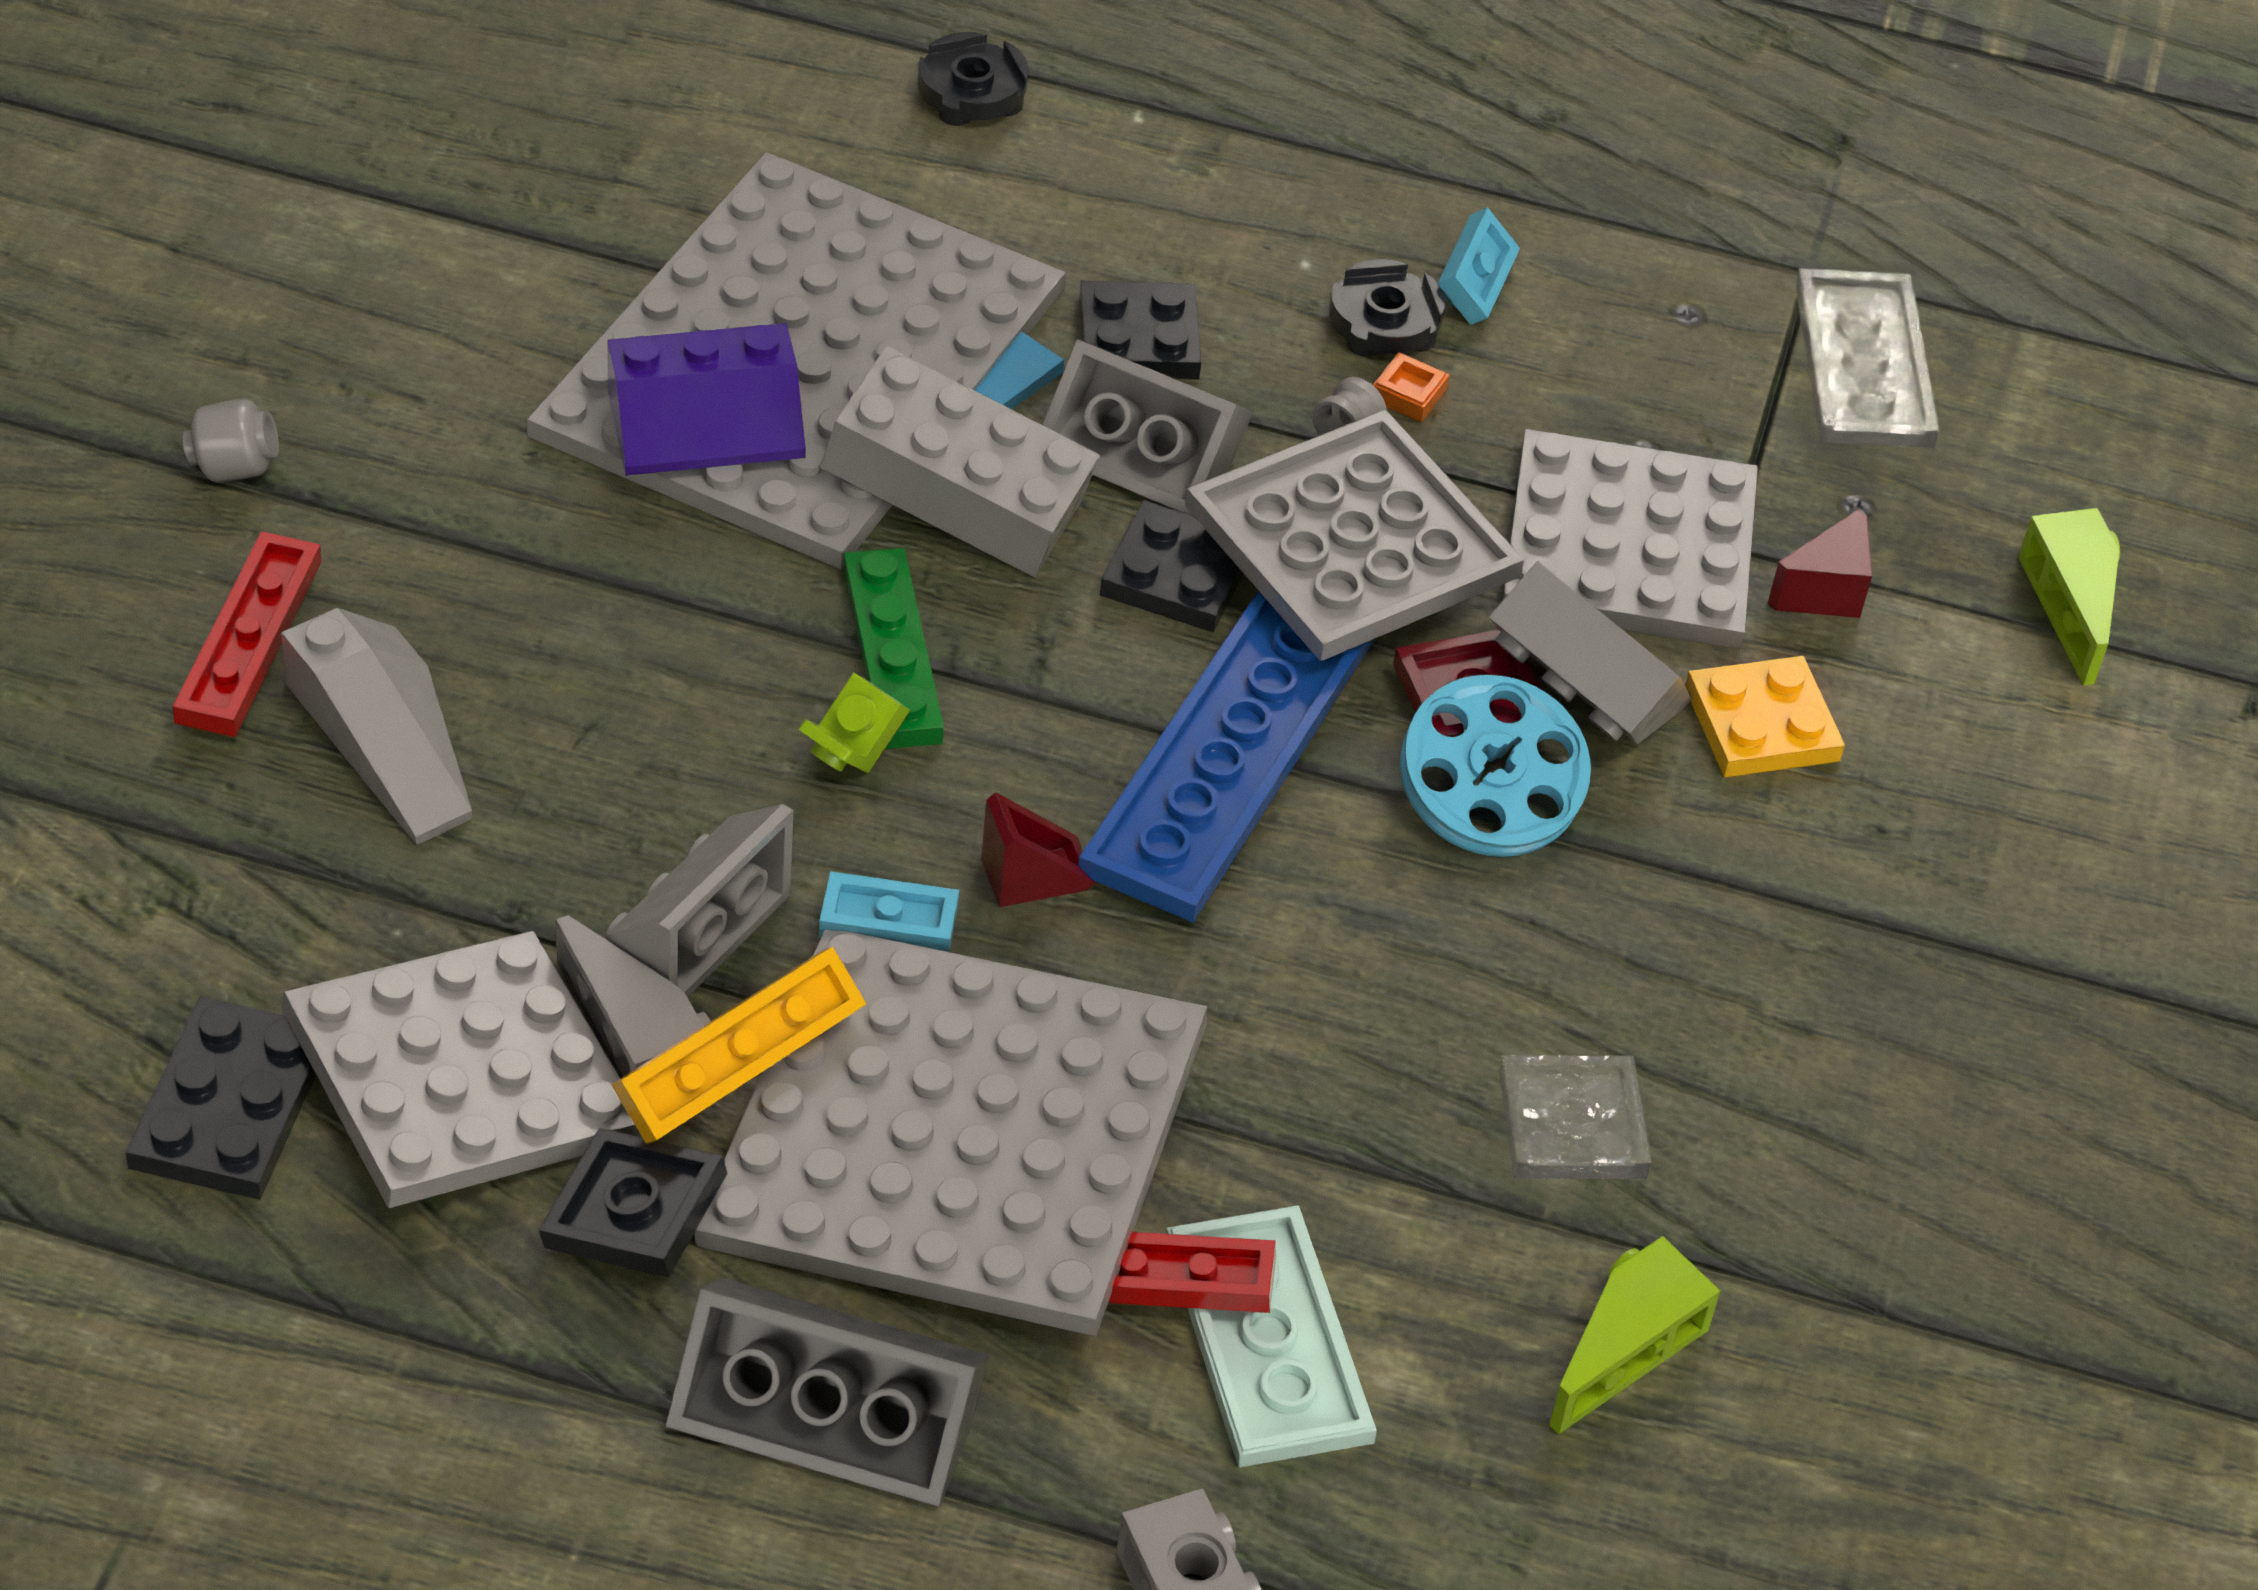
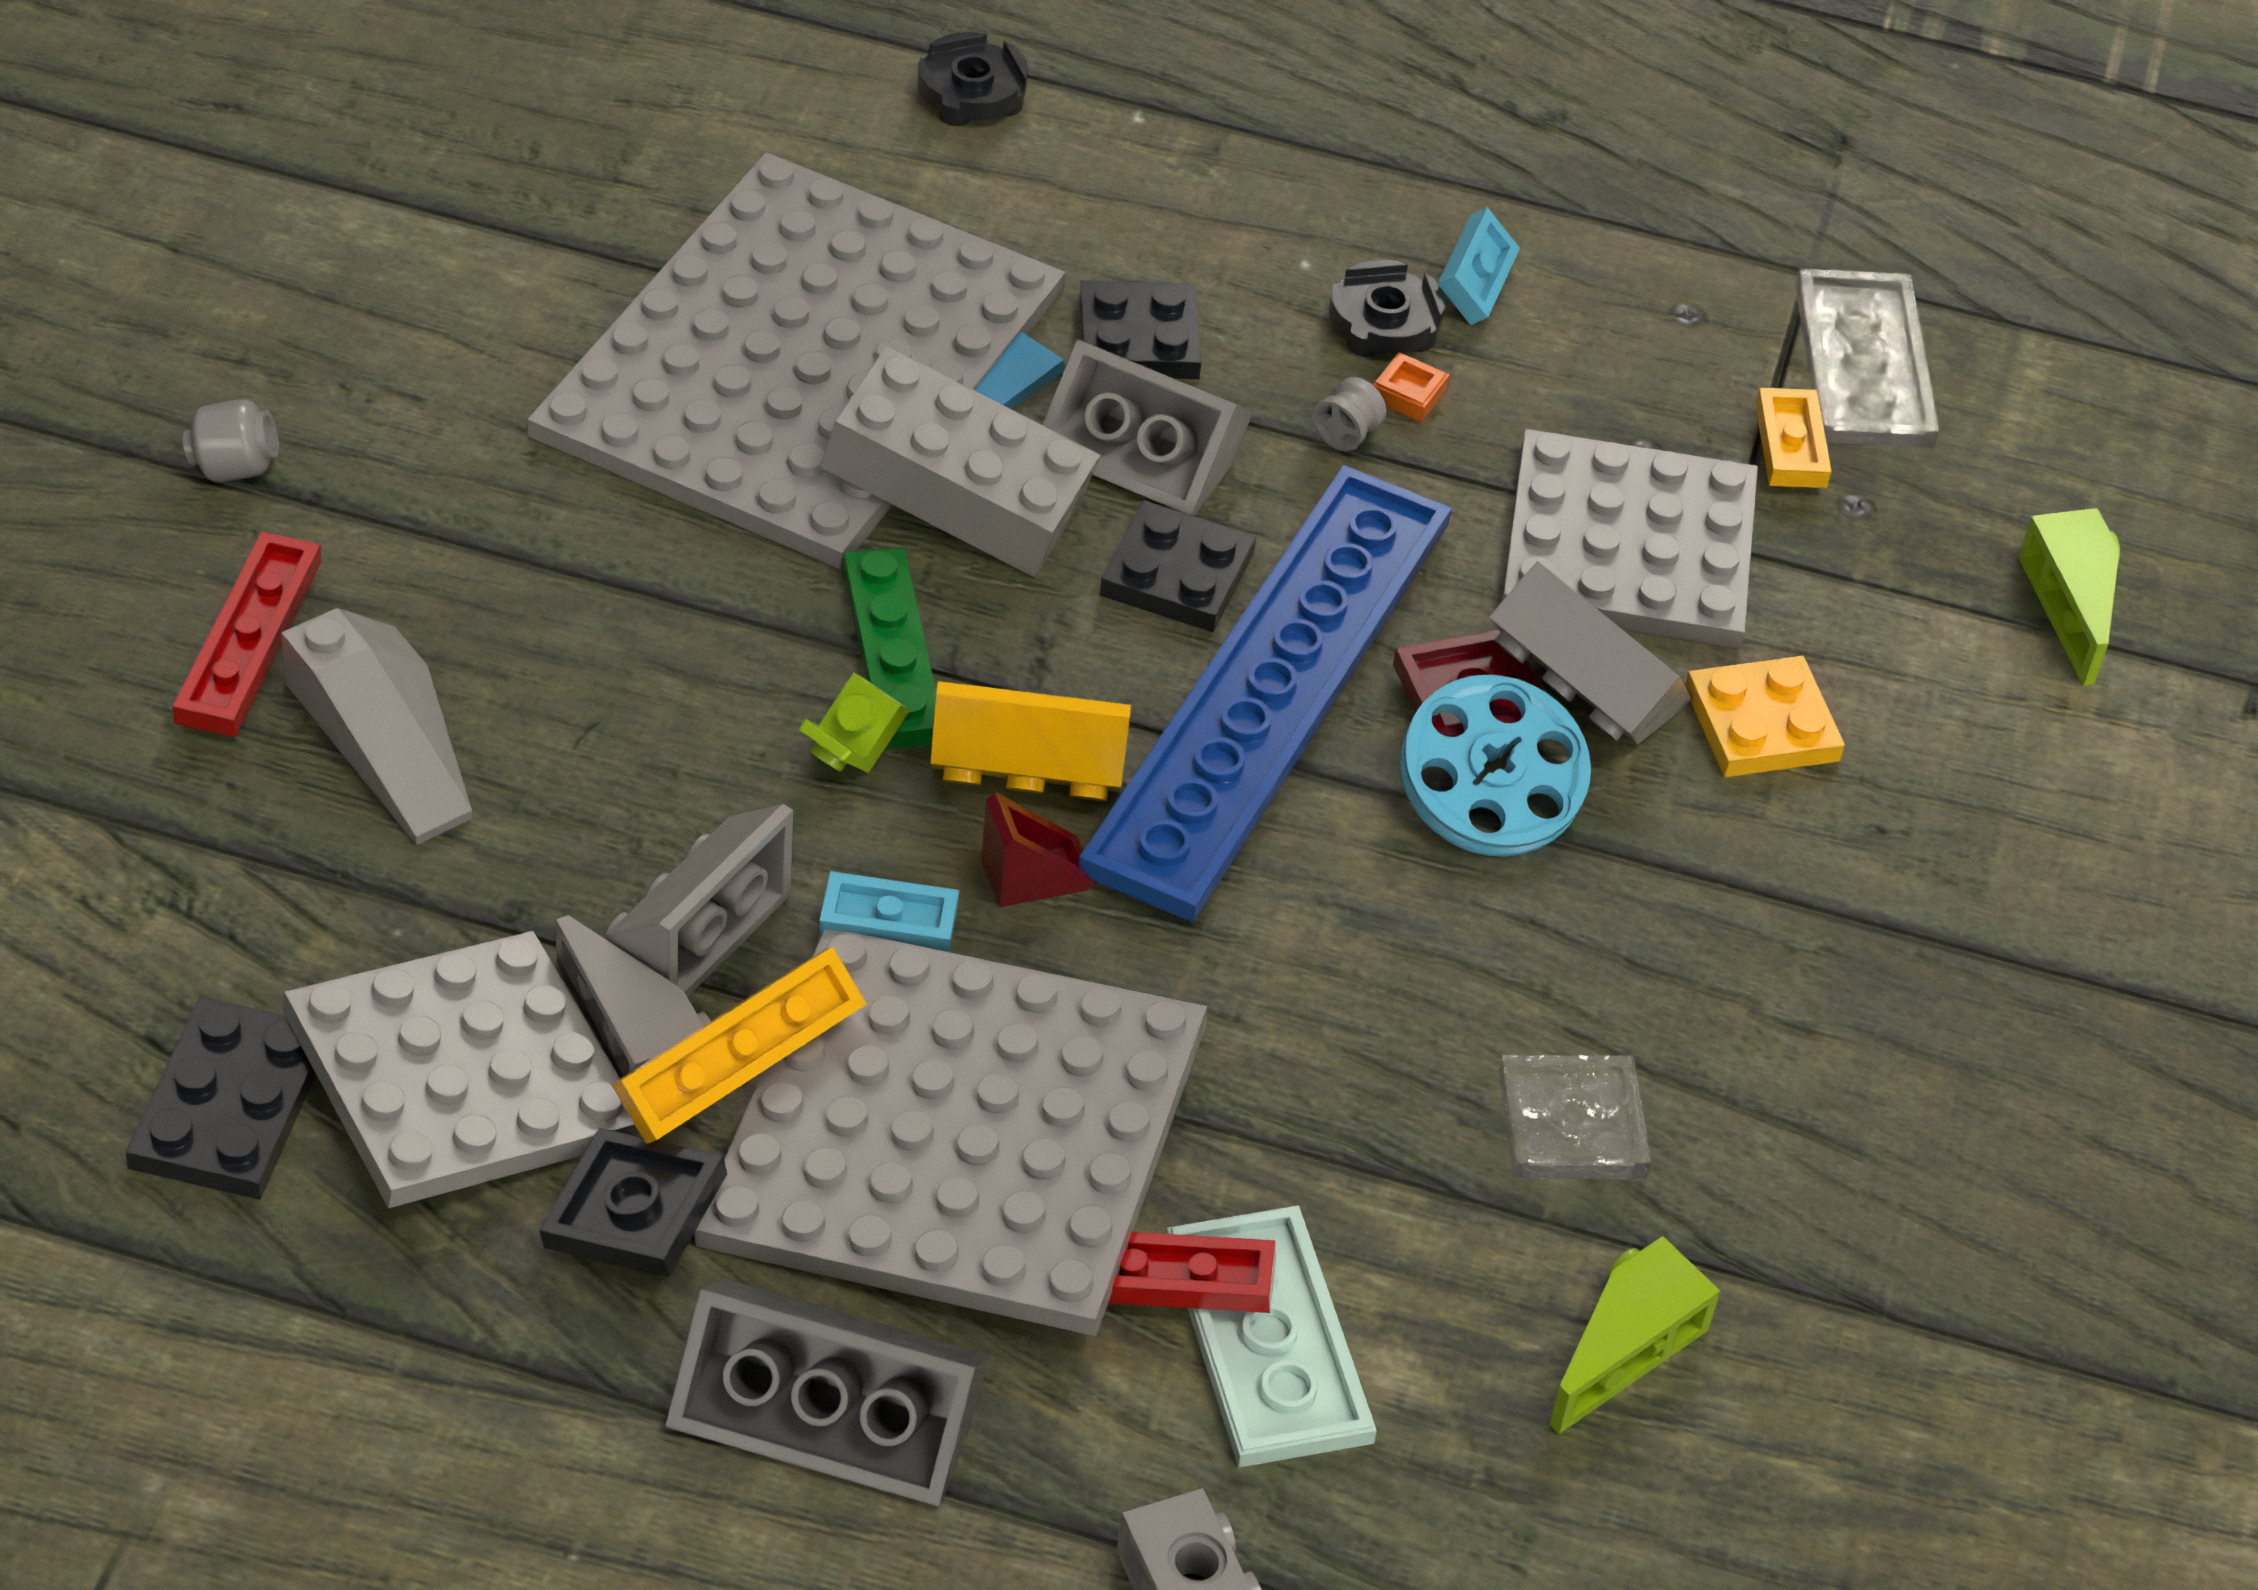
dark purple slope [607,323,806,476] -> none
light grey plate [1185,409,1524,661] -> none
dark red slope [1767,509,1872,618] -> none
none -> yellow slope [930,681,1131,801]
none -> yellow plate [1755,388,1832,488]

